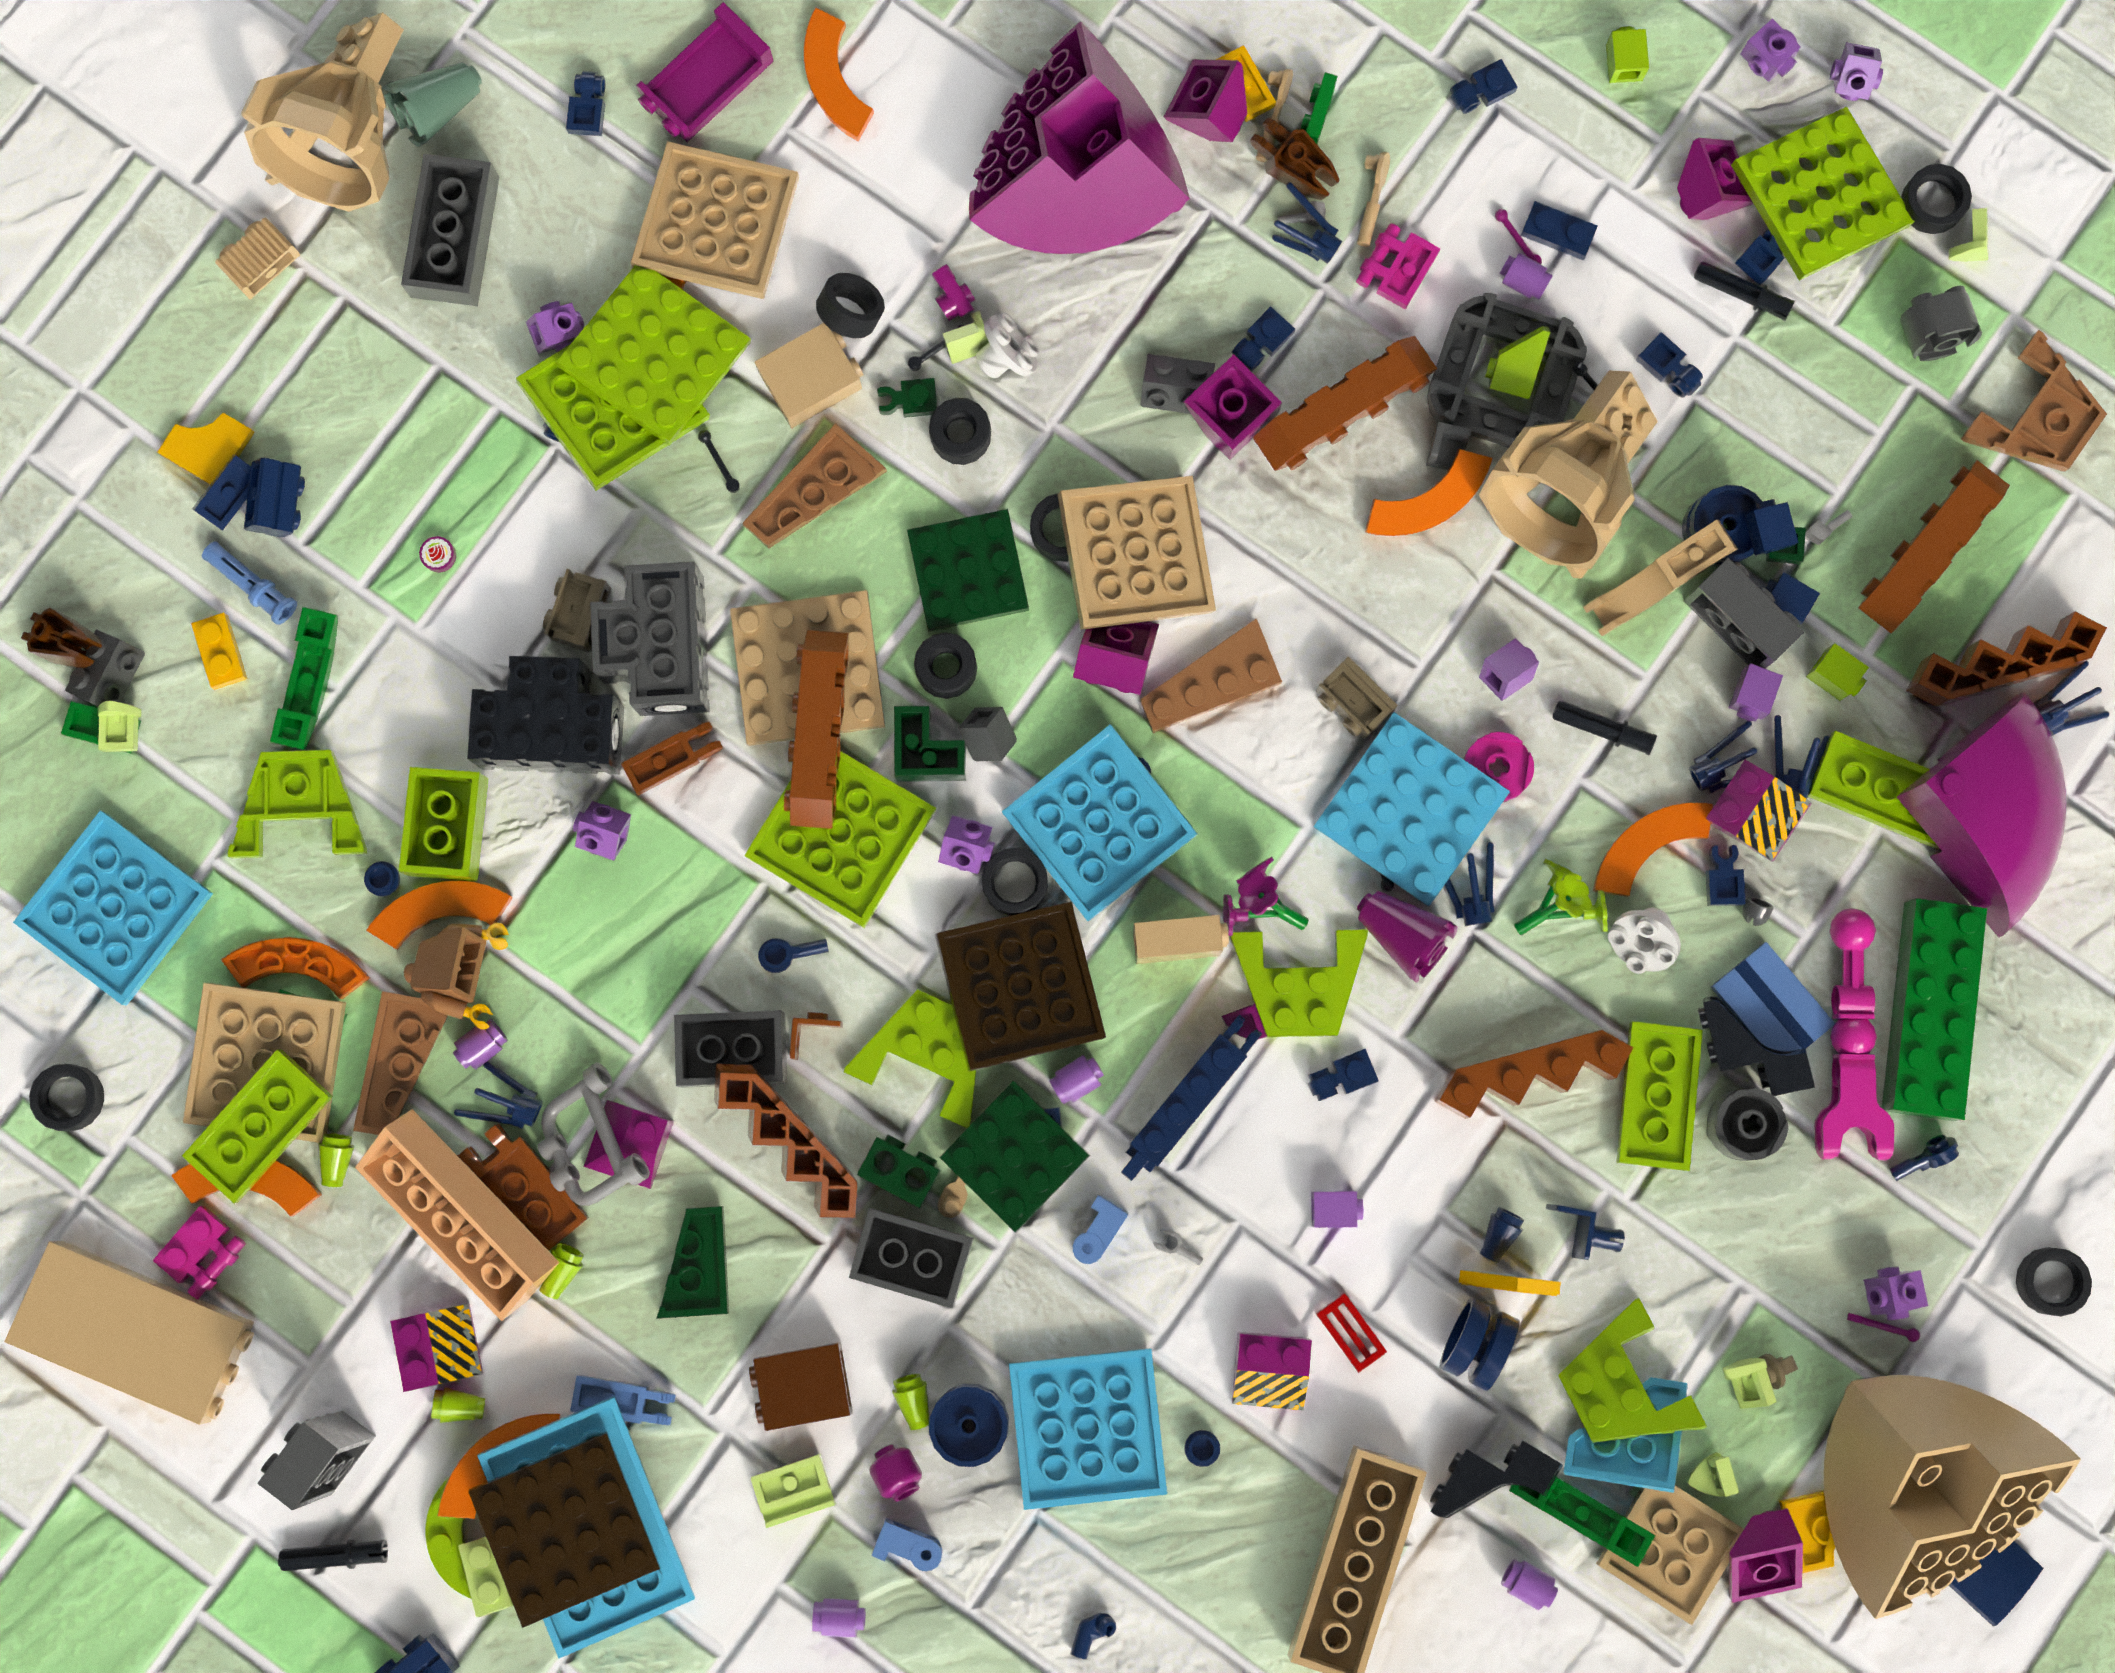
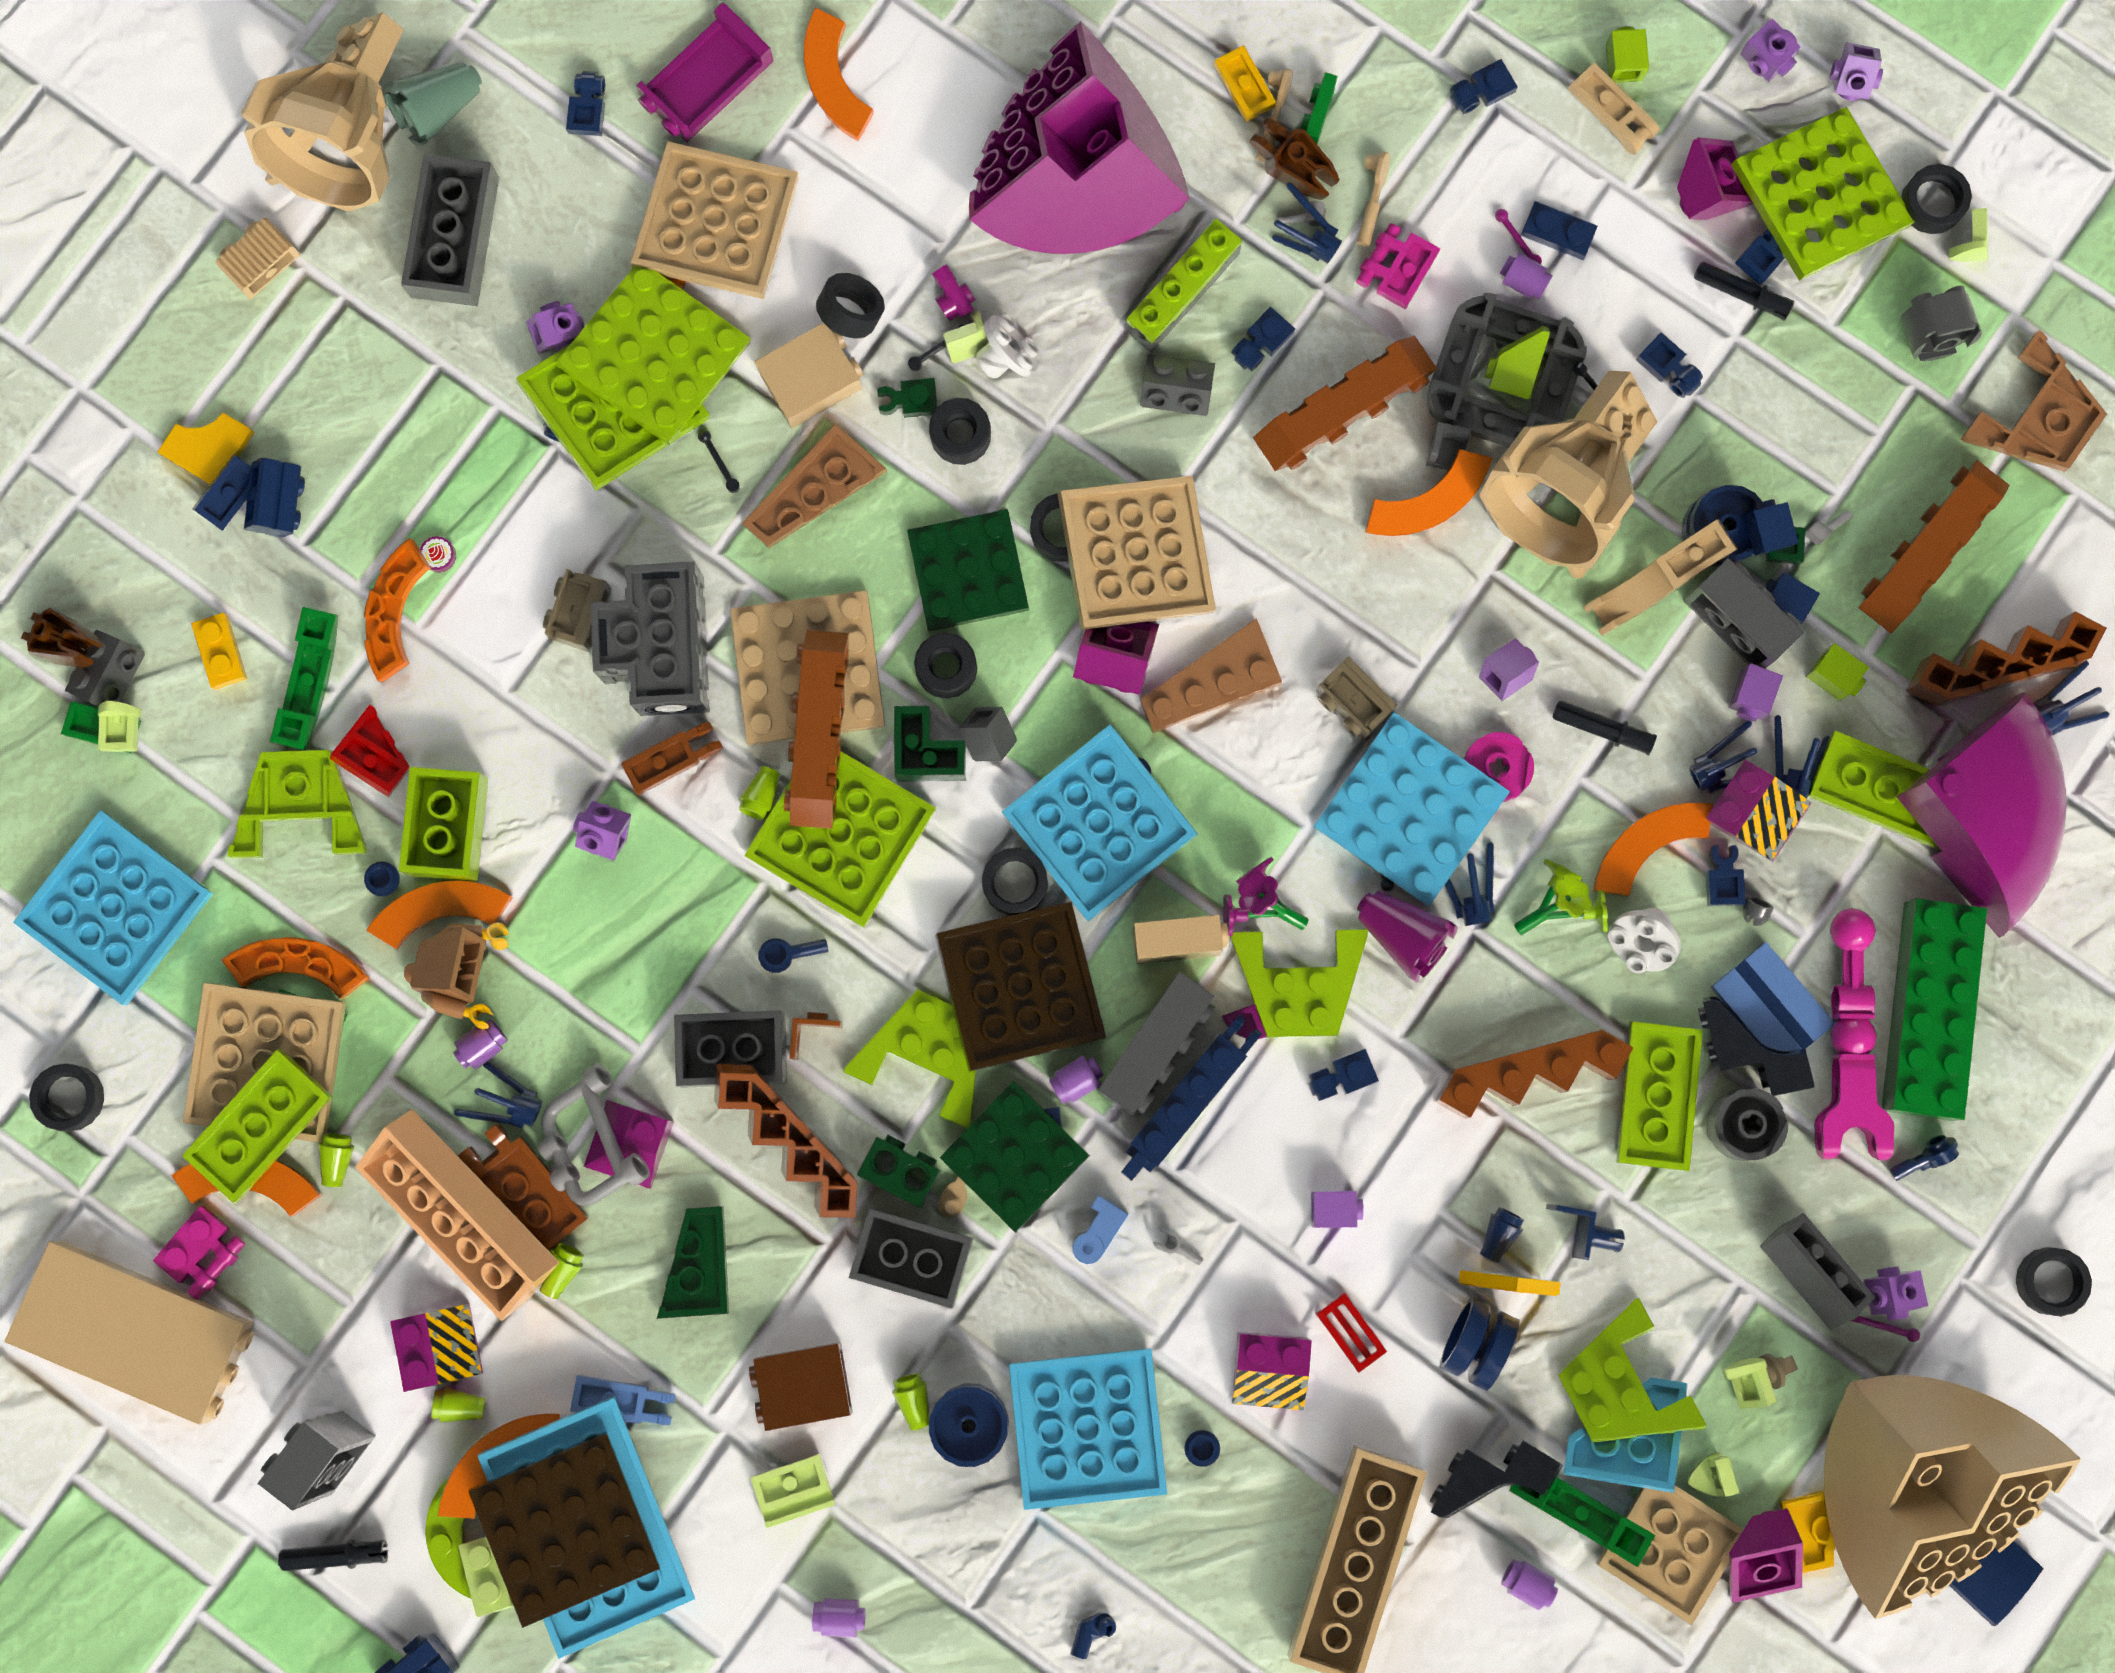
medium blue pin [202,541,297,625] -> none
medium nougat wing [353,991,448,1135] -> none
black piece [467,656,624,775] -> none
magenta head [869,1444,922,1502] -> none
medium blue leg [871,1517,942,1572] -> none
medium lavender brick [938,815,995,874] -> none
magenta slope [1163,59,1247,142] -> none
magenta slope [1184,354,1282,460] -> none
none -> red wing [330,704,410,798]
none -> orange tile [364,538,431,683]
none -> lime cone [738,766,780,820]
none -> dark grey brick [1098,972,1216,1117]
none -> lime piece [1126,219,1242,353]
none -> tan plate [1568,63,1660,155]
none -> dark grey brick [1760,1213,1875,1330]

